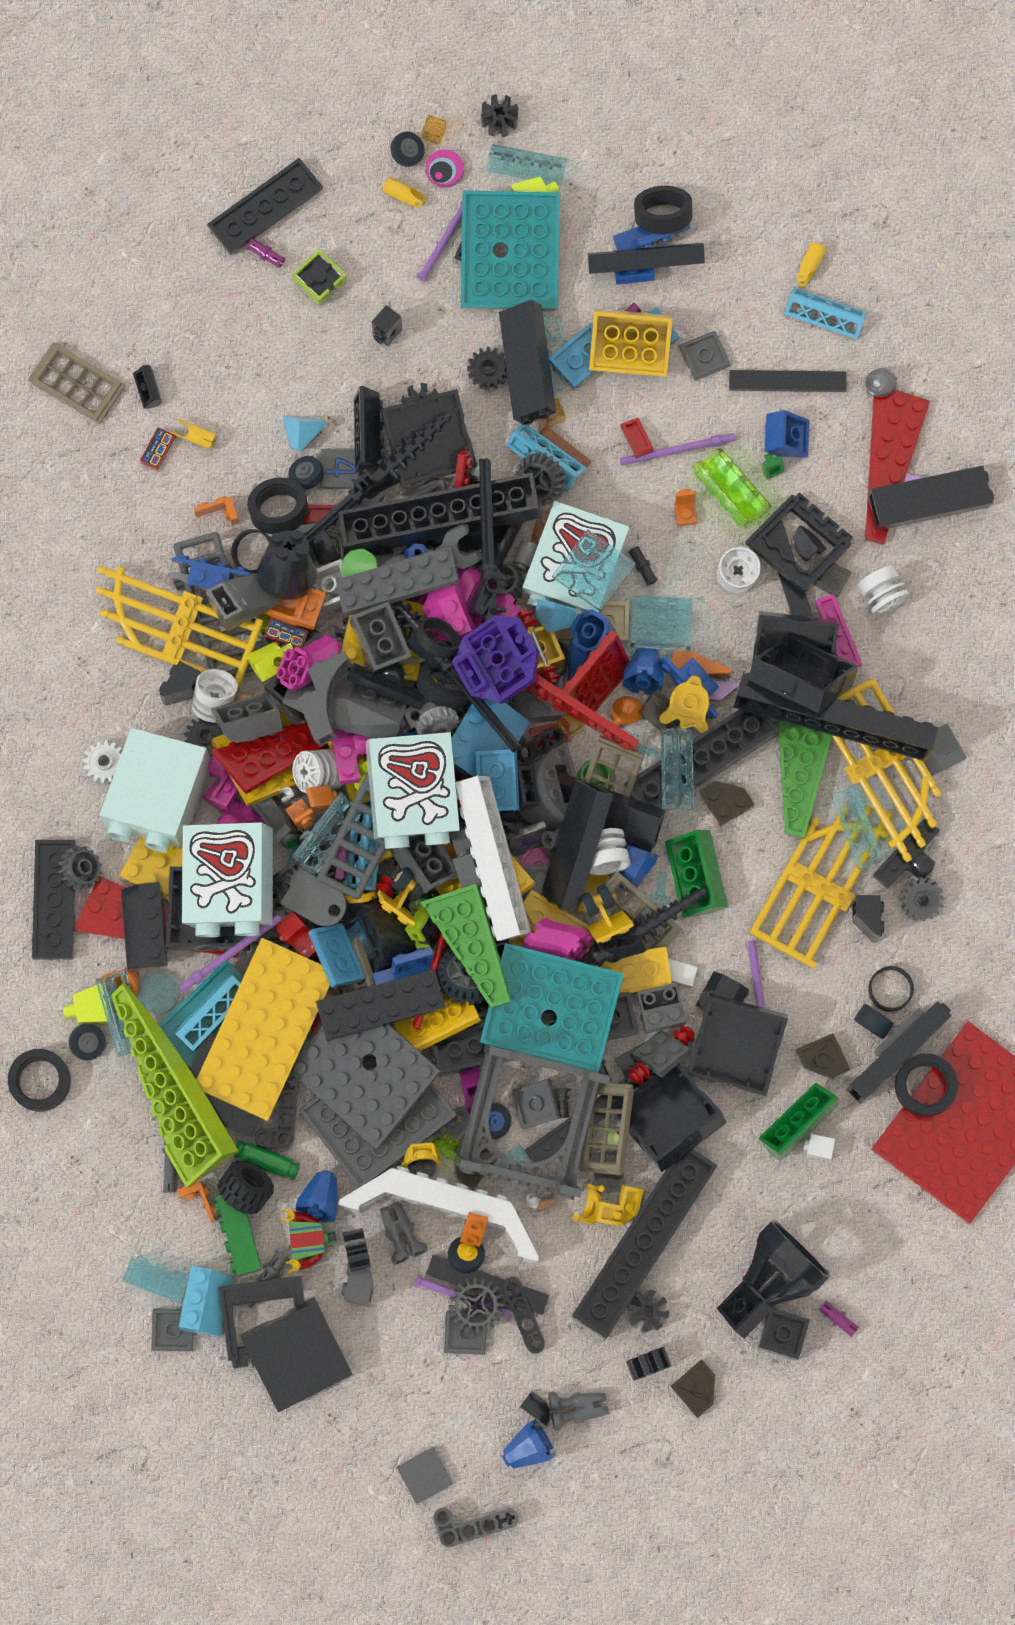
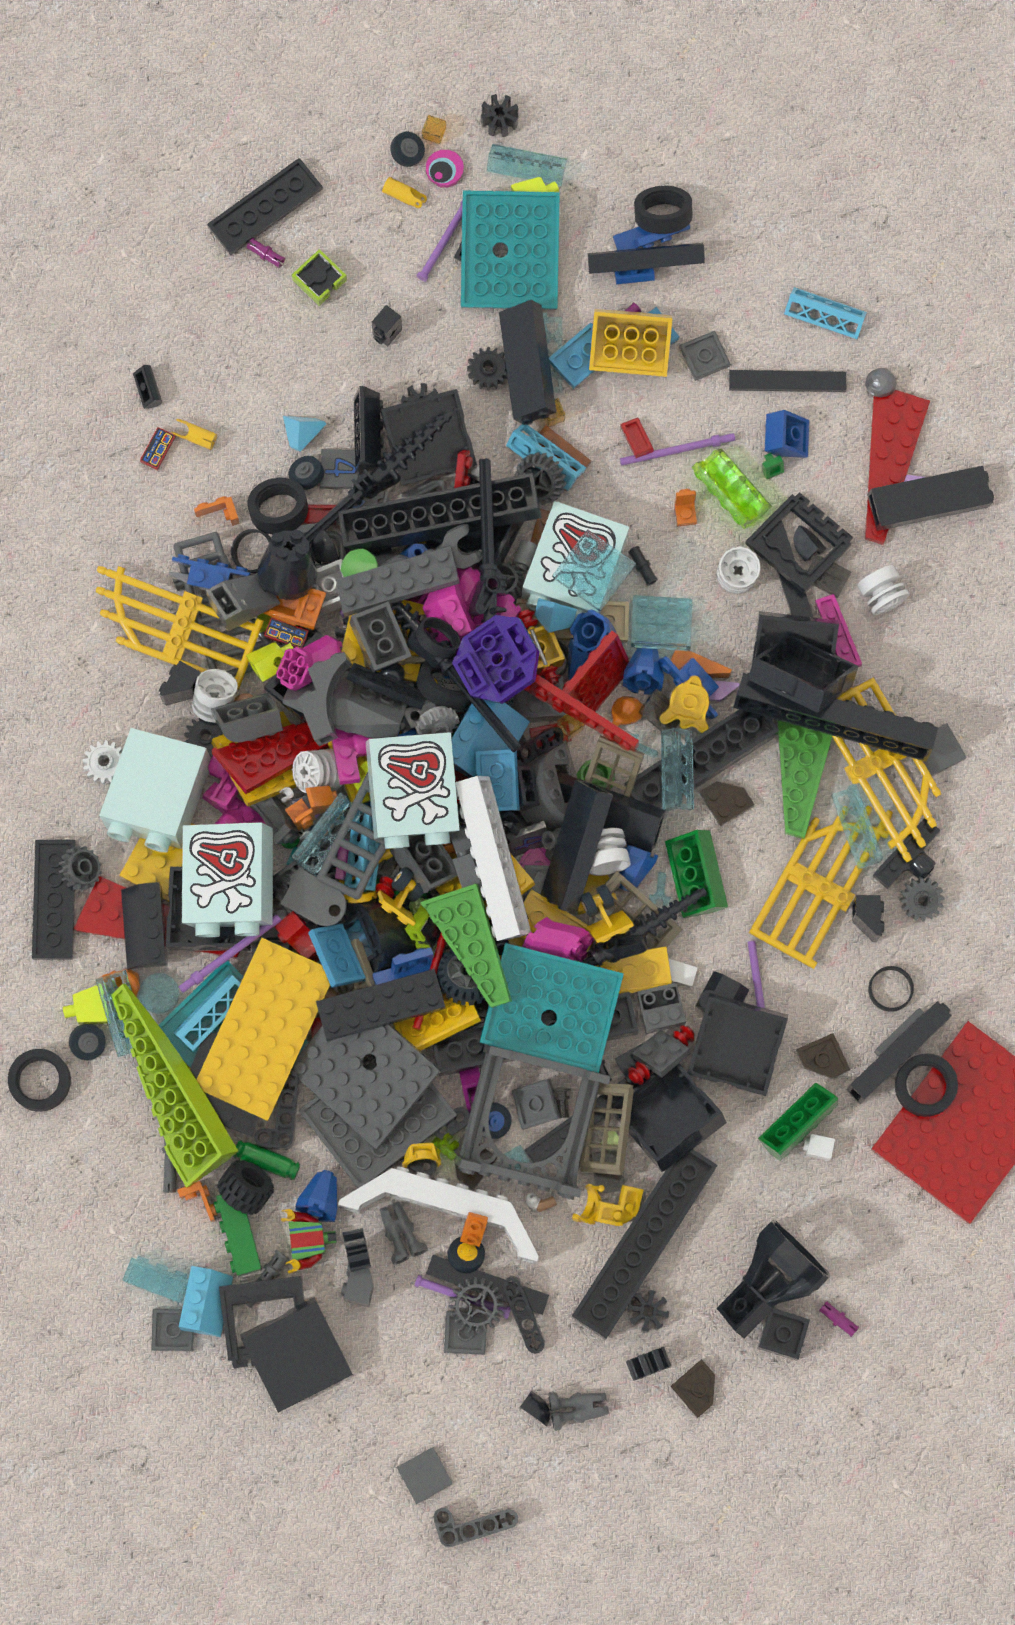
dark tan piece [28,342,125,424] -> none
blue cone [502,1419,556,1469] -> none
yellow piece [797,242,826,287] -> none
black wheel [854,1004,894,1039] -> none

